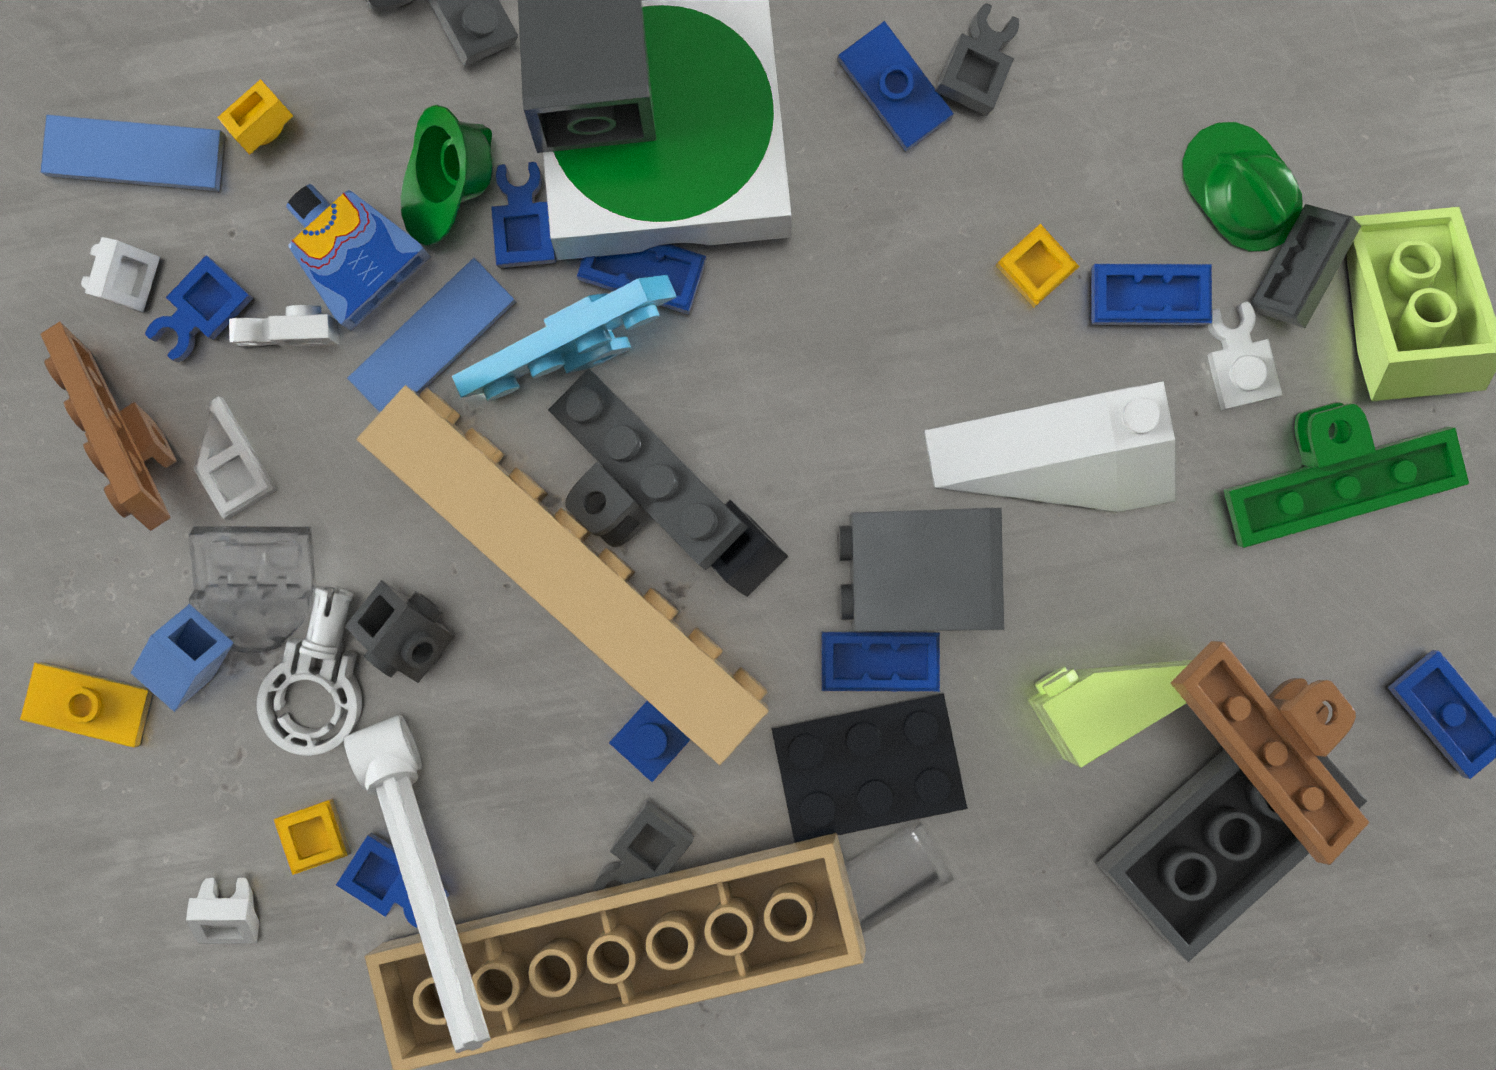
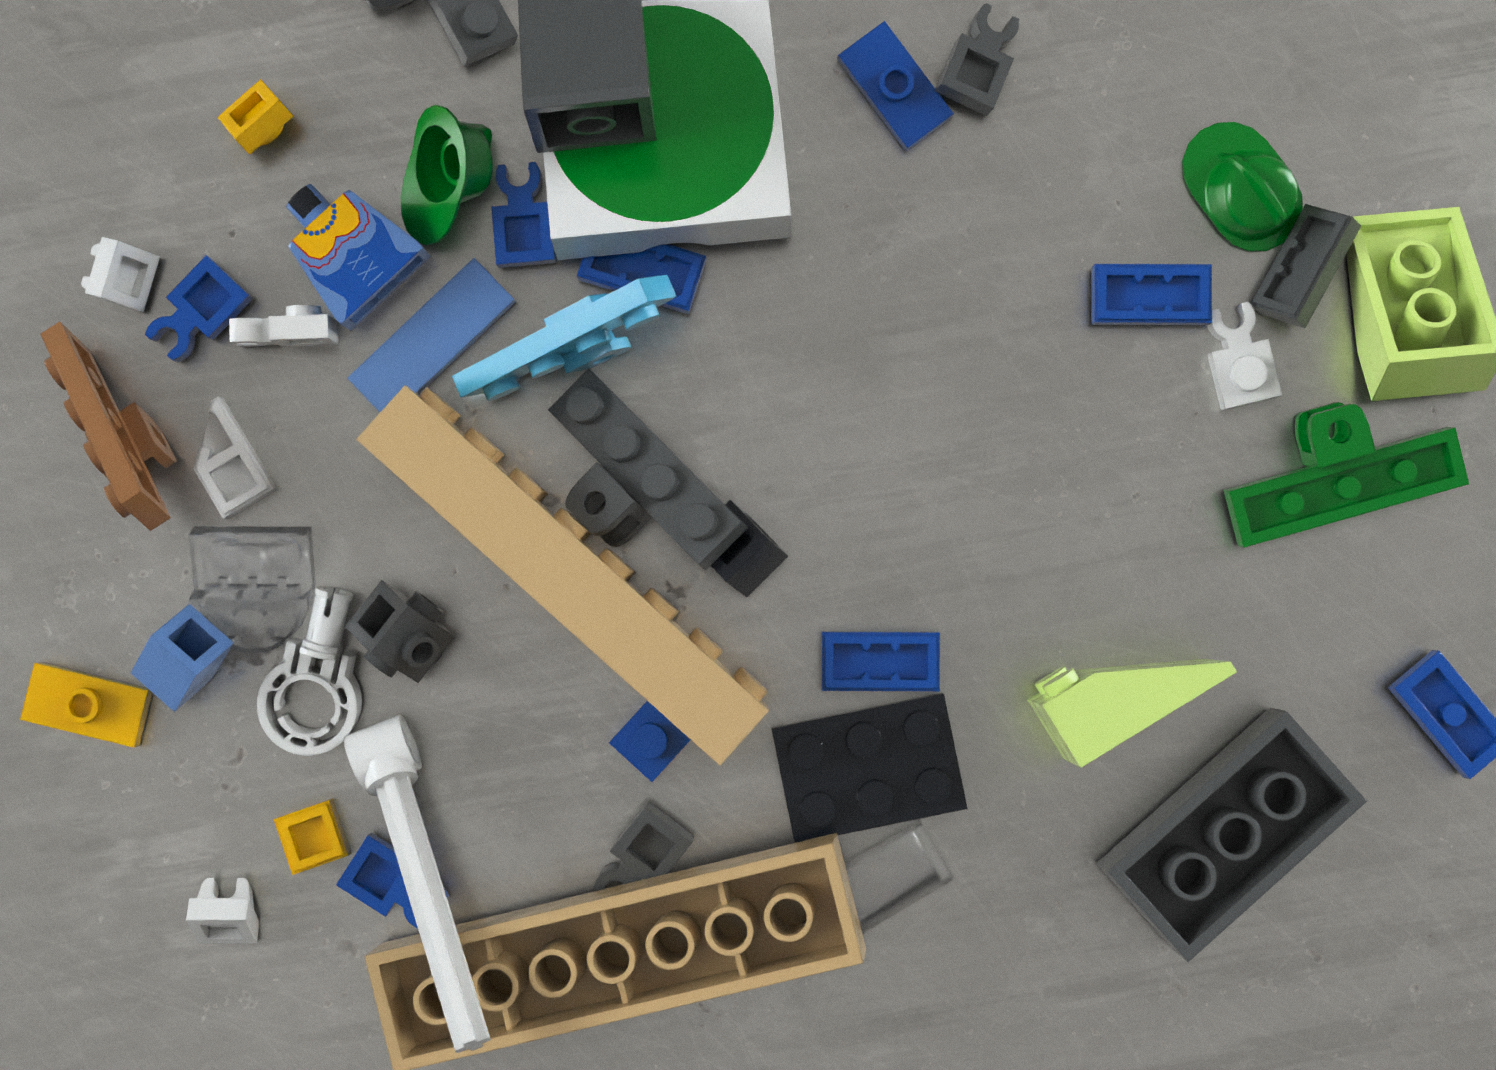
medium blue tile [41,115,225,192] -> none
dark grey slope [839,508,1004,632] -> none
white wedge [924,381,1175,512] -> none
yellow tile [995,223,1080,308] -> none
medium nougat plate [1171,641,1370,865] -> none

